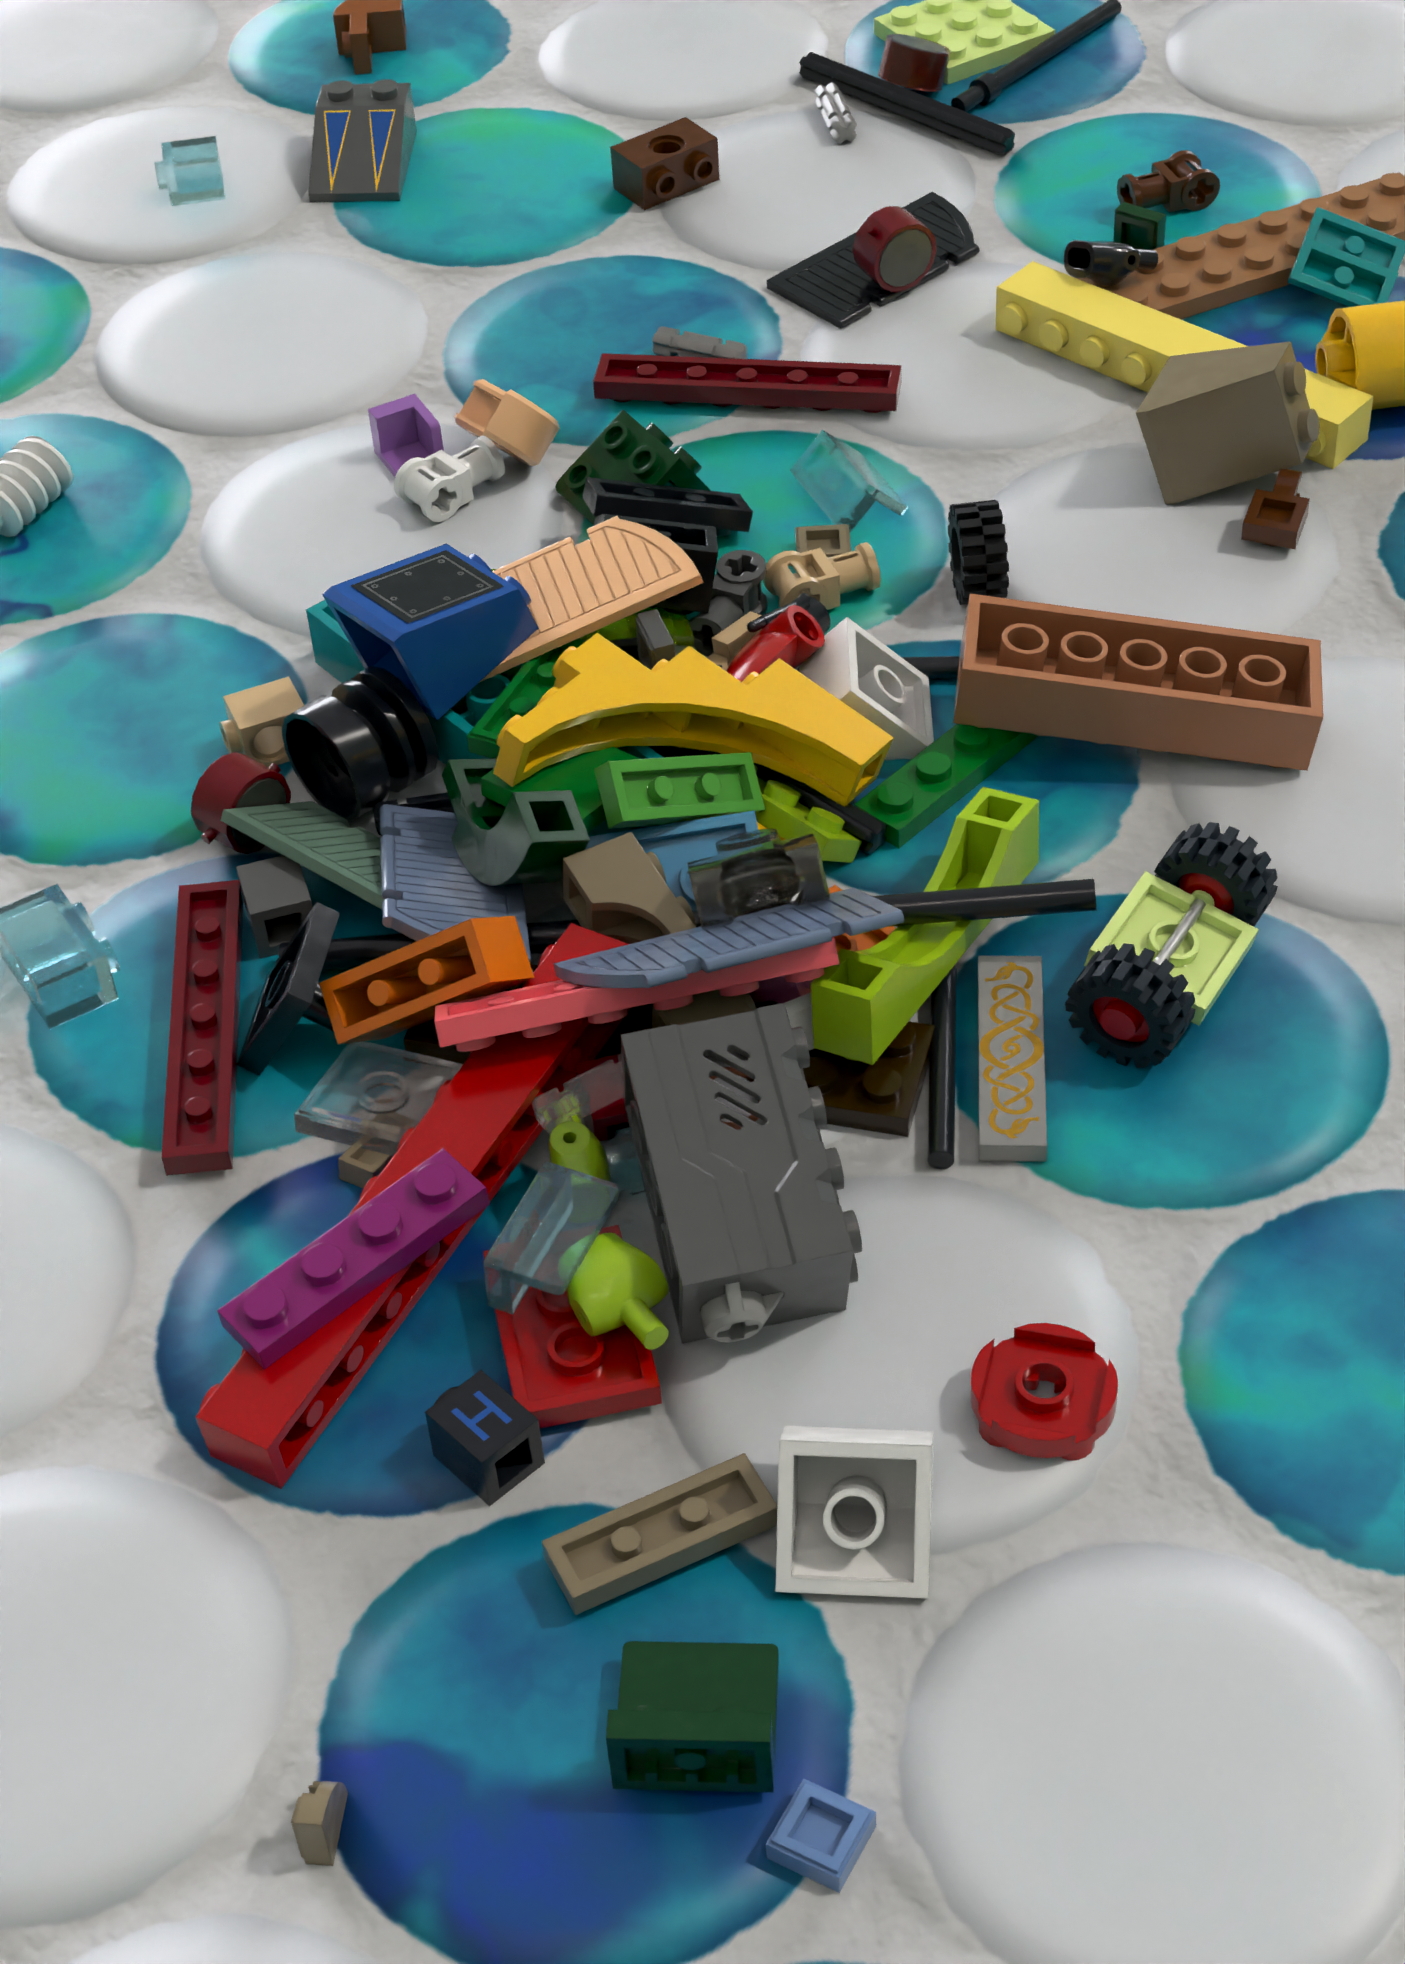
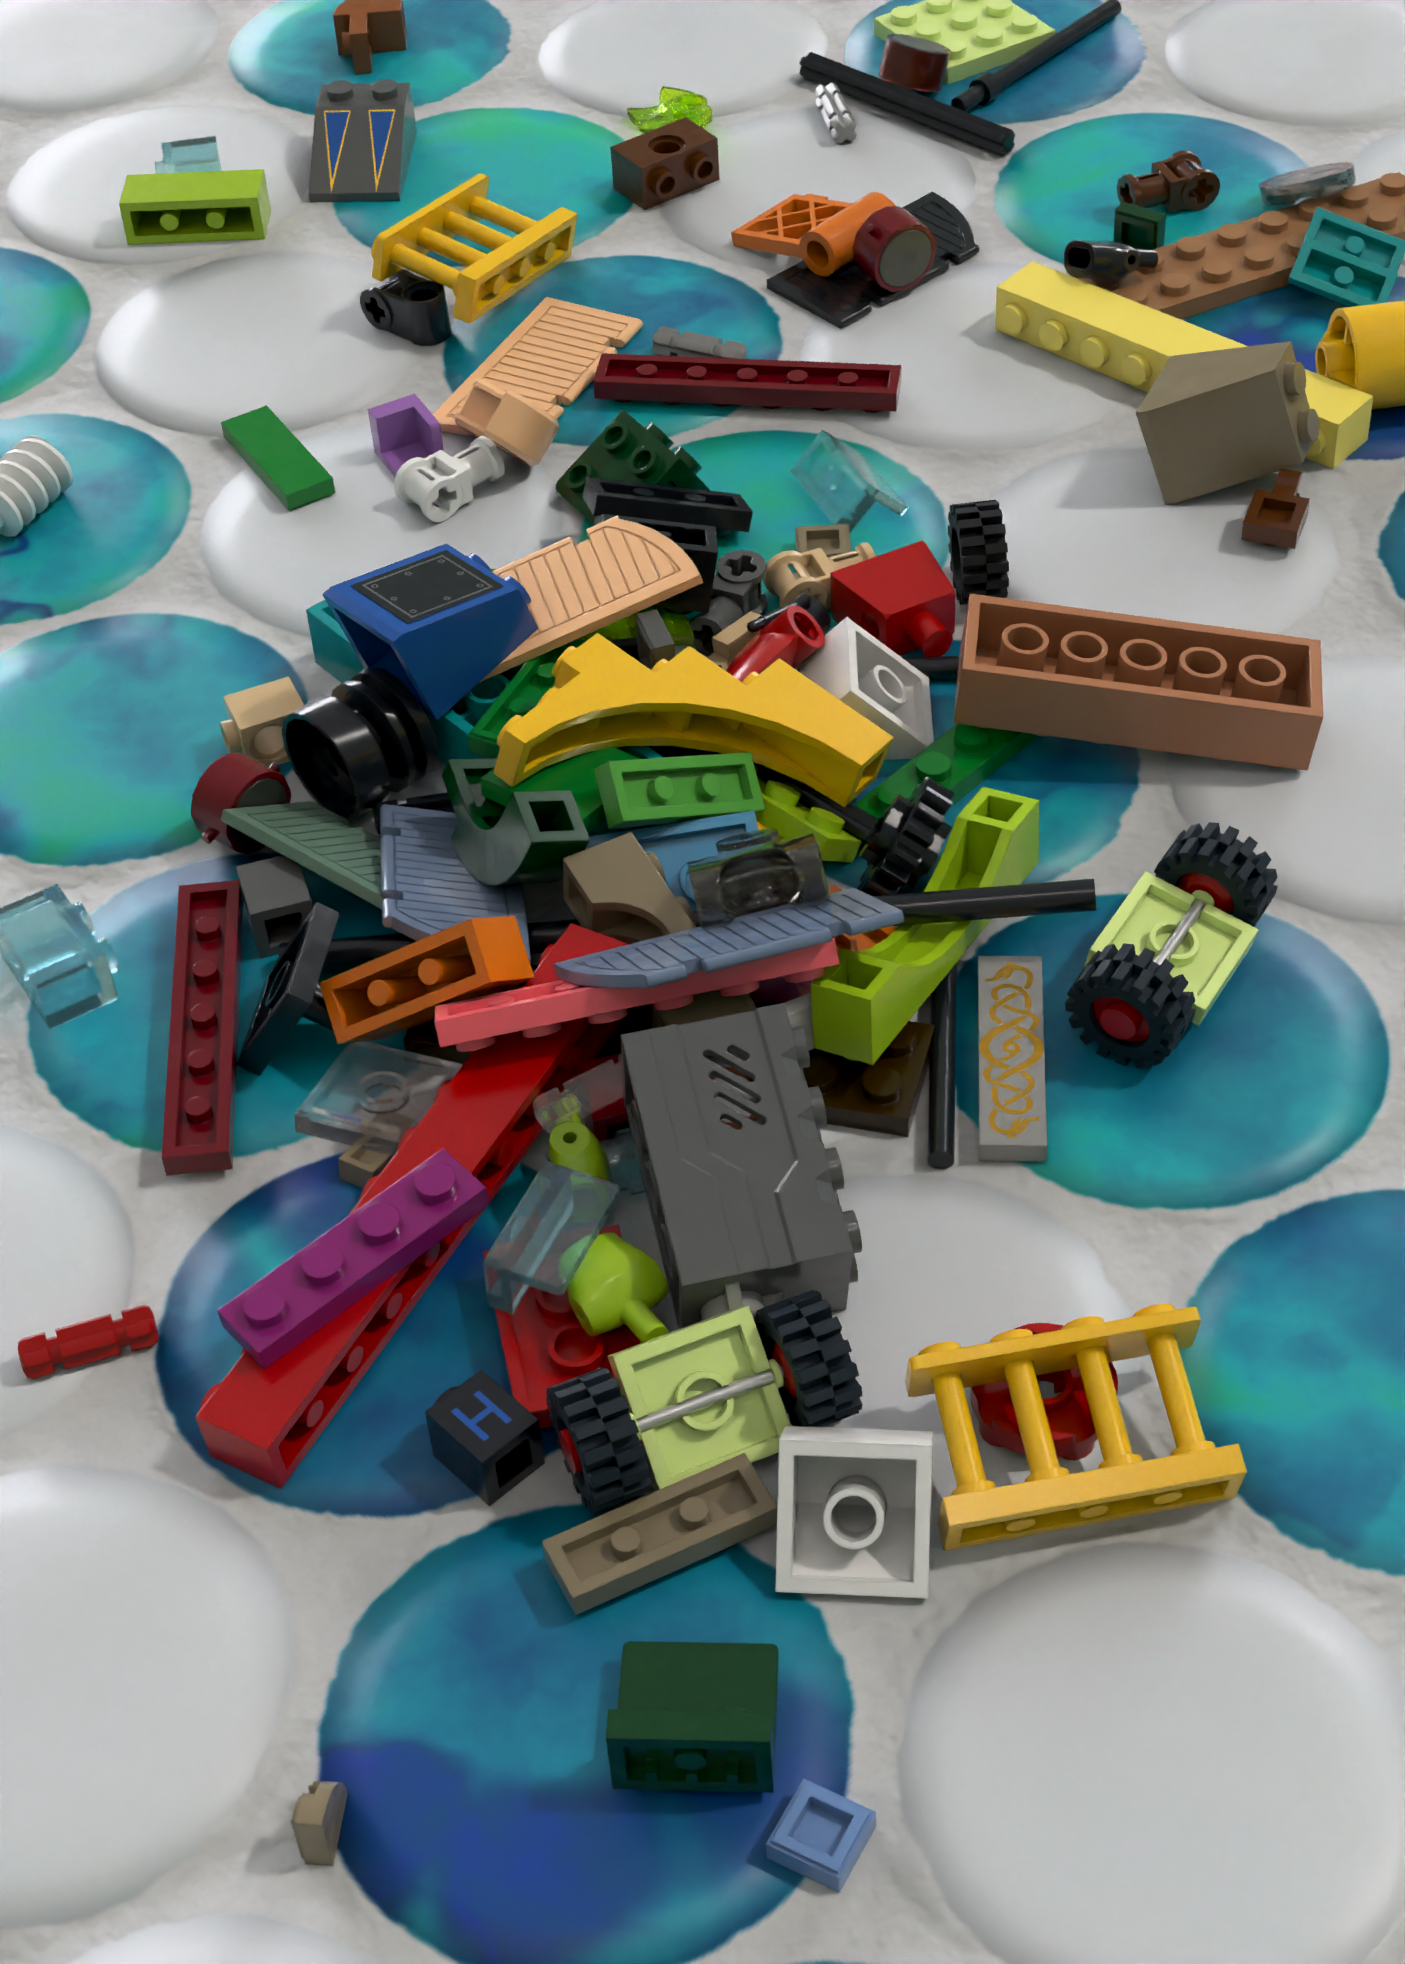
none -> red axle [18,1305,159,1379]
none -> lime brick [119,169,271,245]
none -> green tile [221,405,335,510]
none -> black piece [360,269,452,346]
none -> yellow fence [371,173,578,324]
none -> light nougat piece [433,297,643,435]
none -> plate [546,1289,863,1515]
none -> clear neon green plate [627,86,713,133]
none -> orange piece [731,192,895,277]
none -> red torso [830,540,955,657]
none -> black gear [857,777,954,896]
none -> yellow fence [905,1303,1247,1551]
none -> clear smoke tile [1259,162,1356,206]

